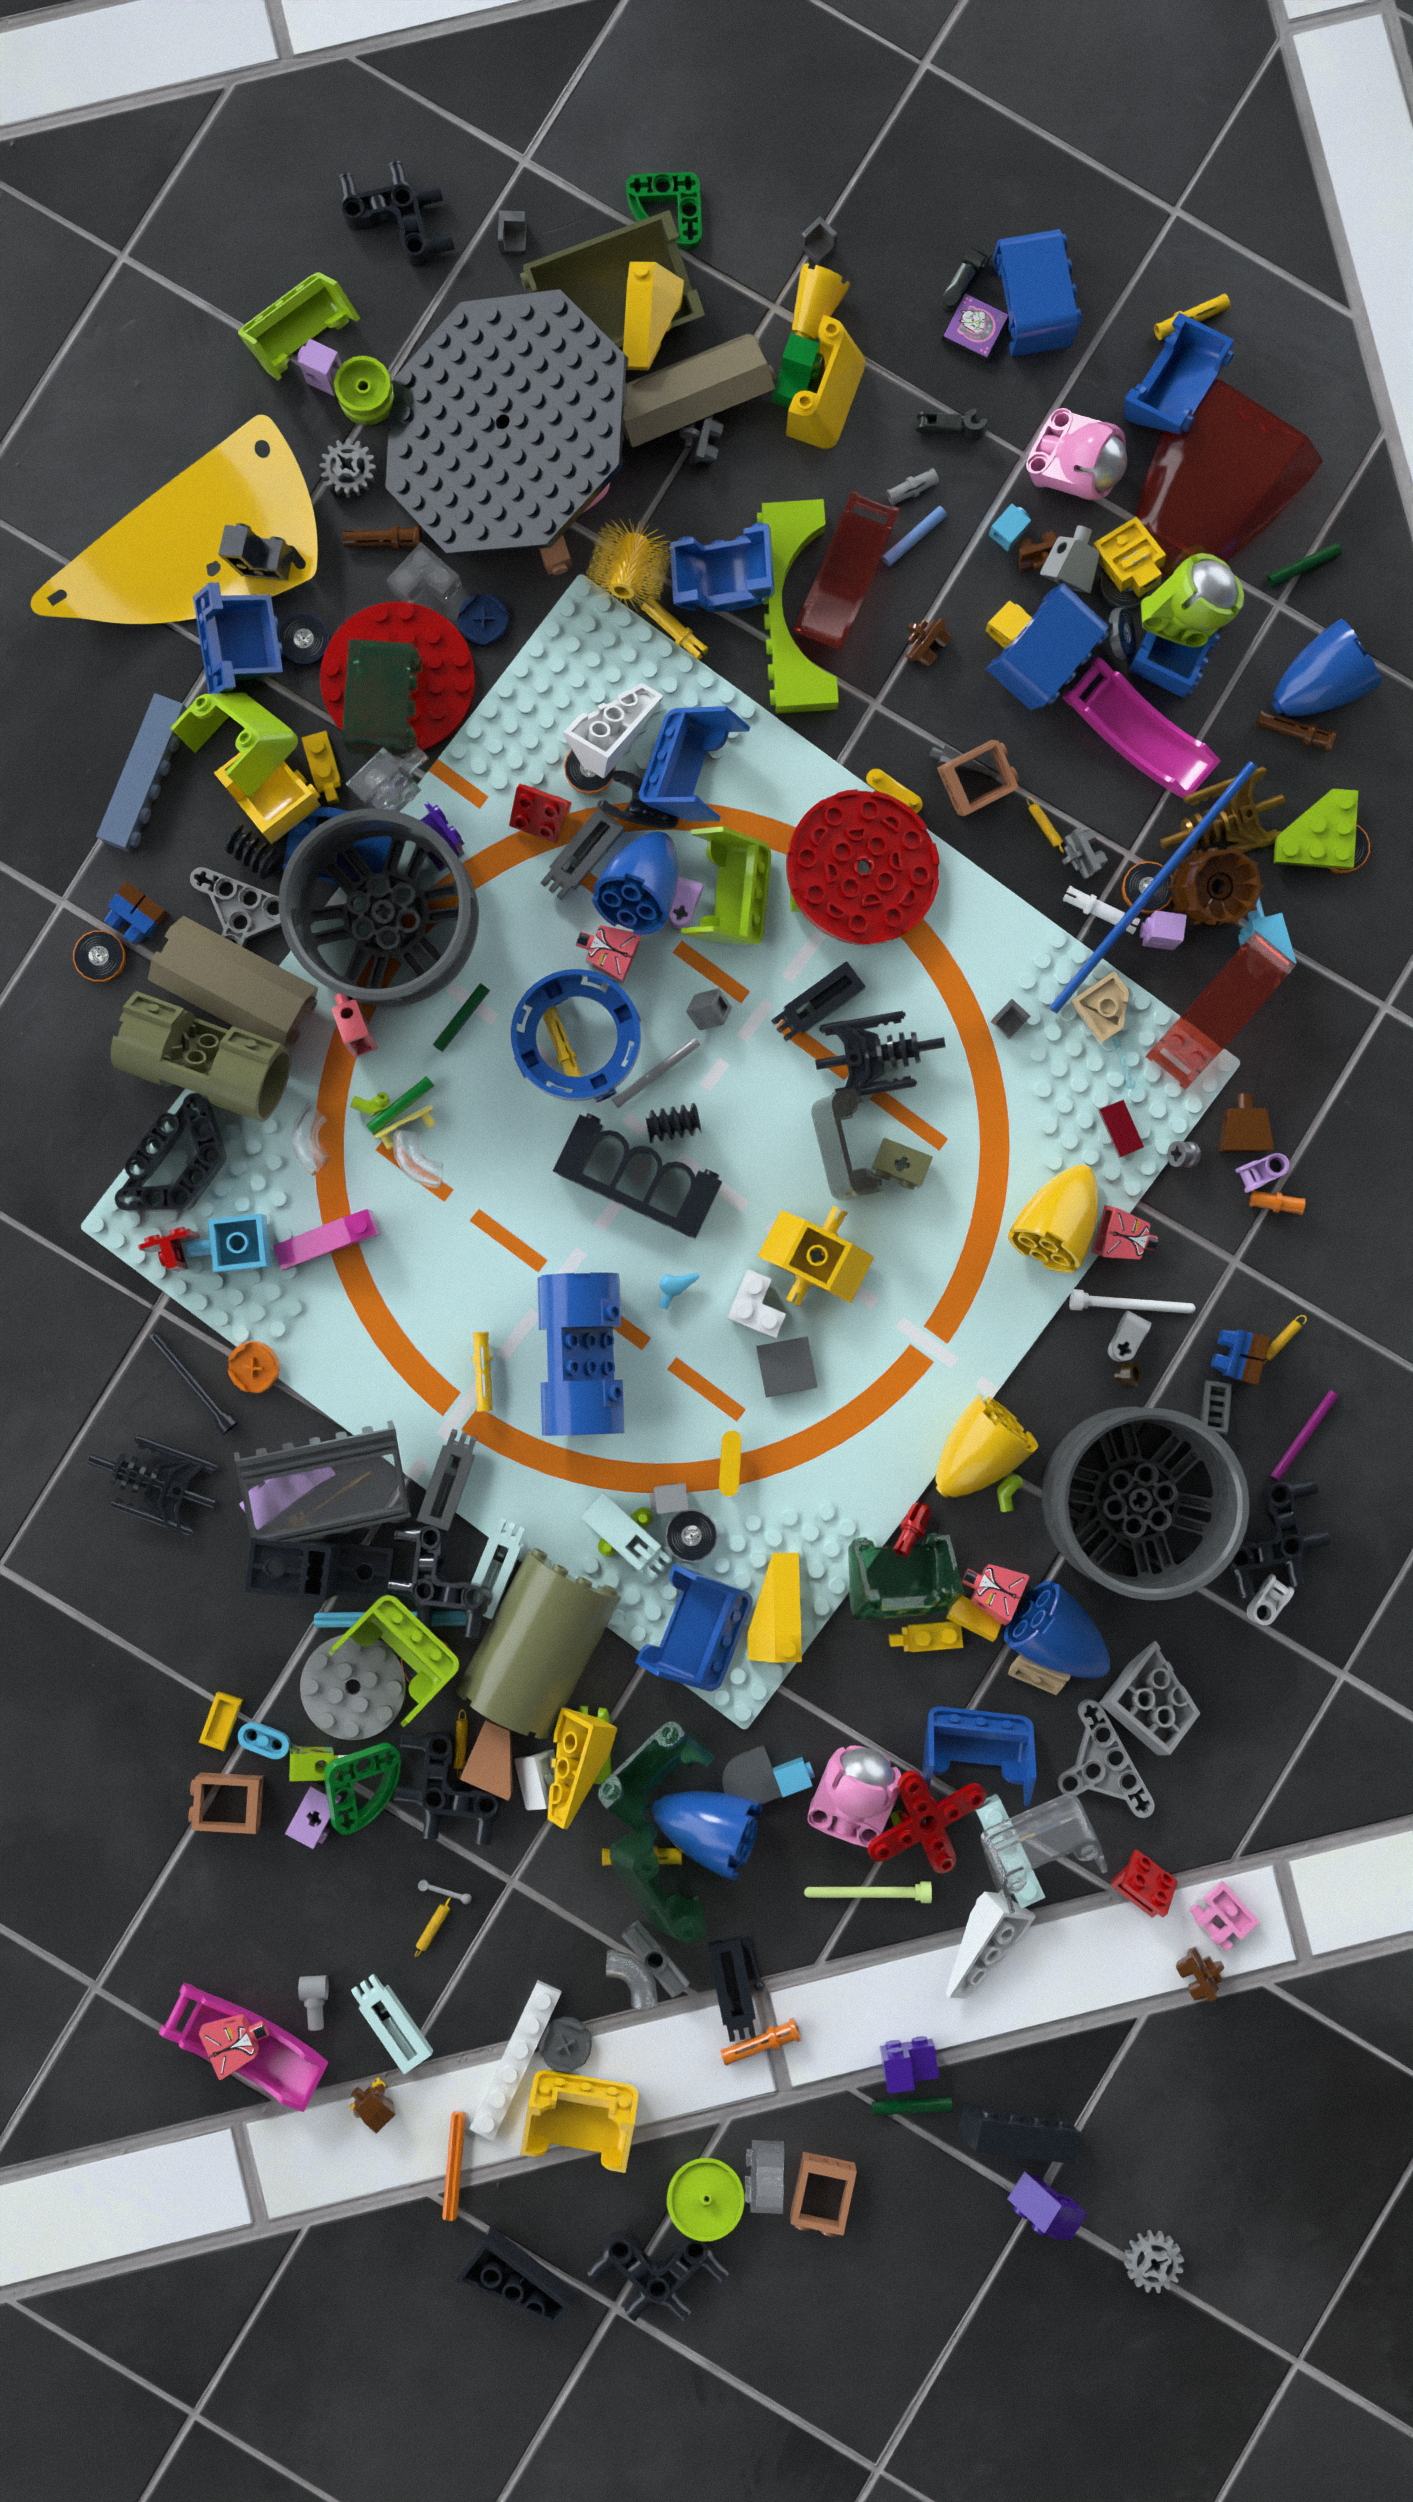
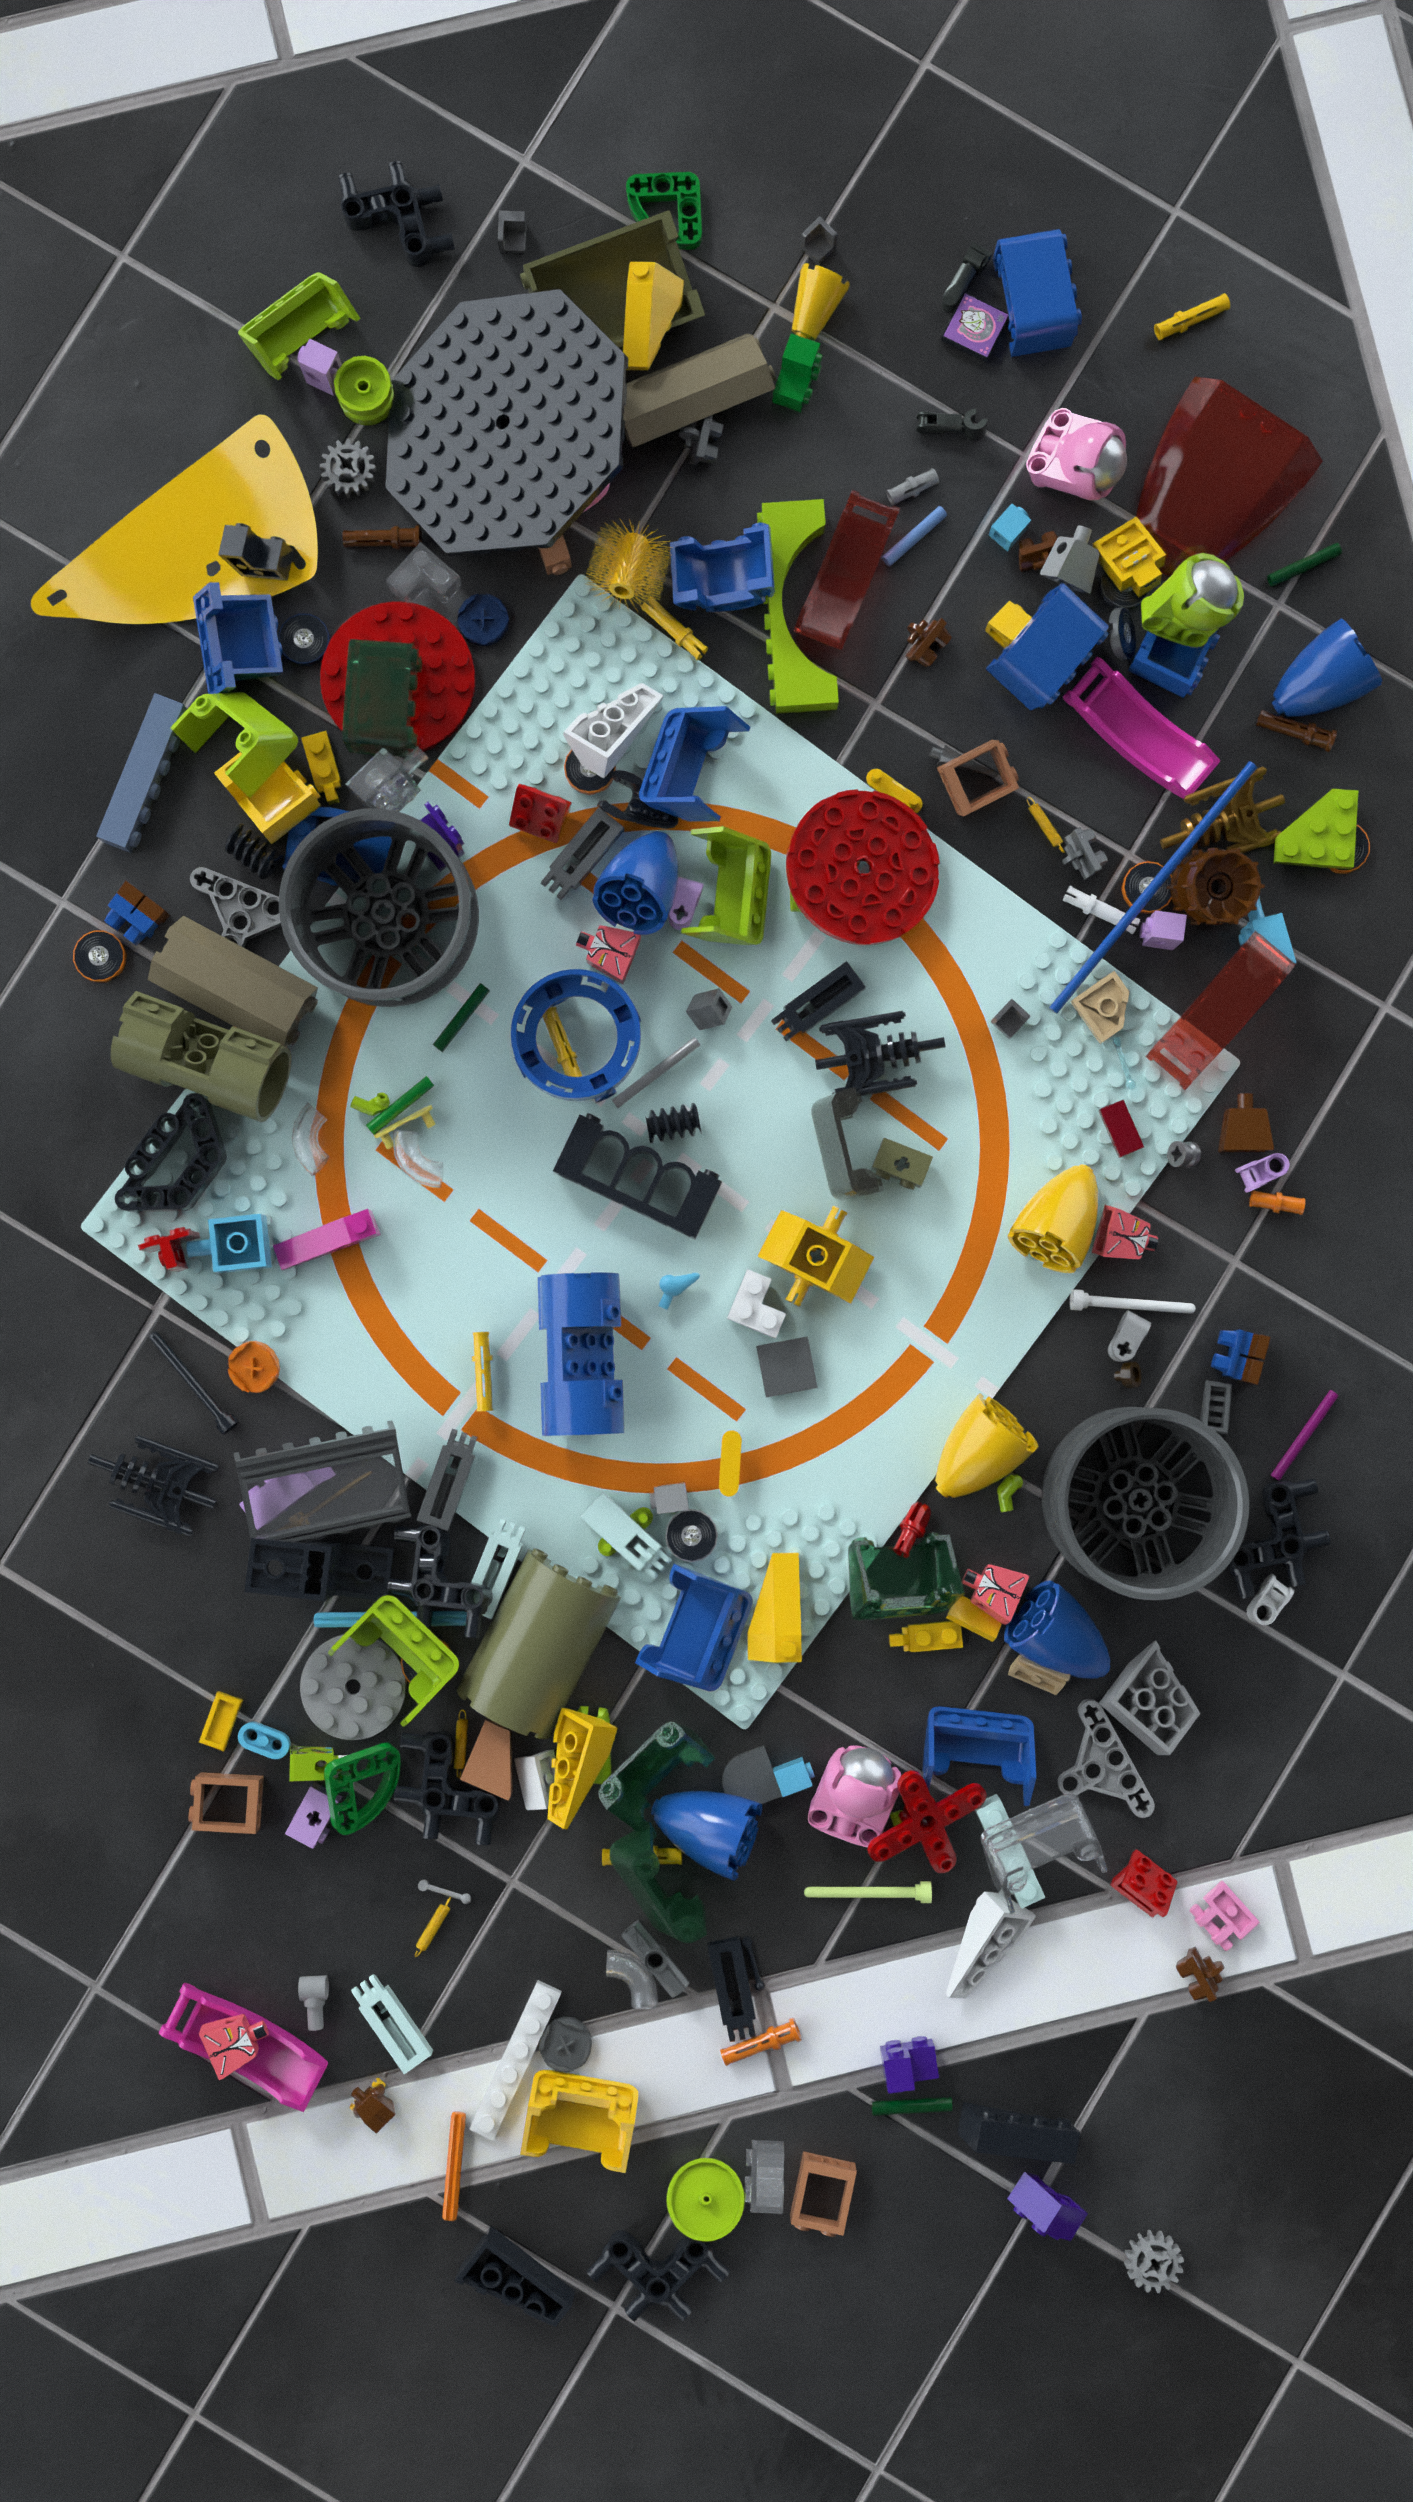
coral torso [332,993,378,1058] -> none
yellow windscreen [786,315,865,449] -> none
blue windscreen [1124,312,1235,434] -> none
yellow piece [1259,1315,1307,1364] -> none

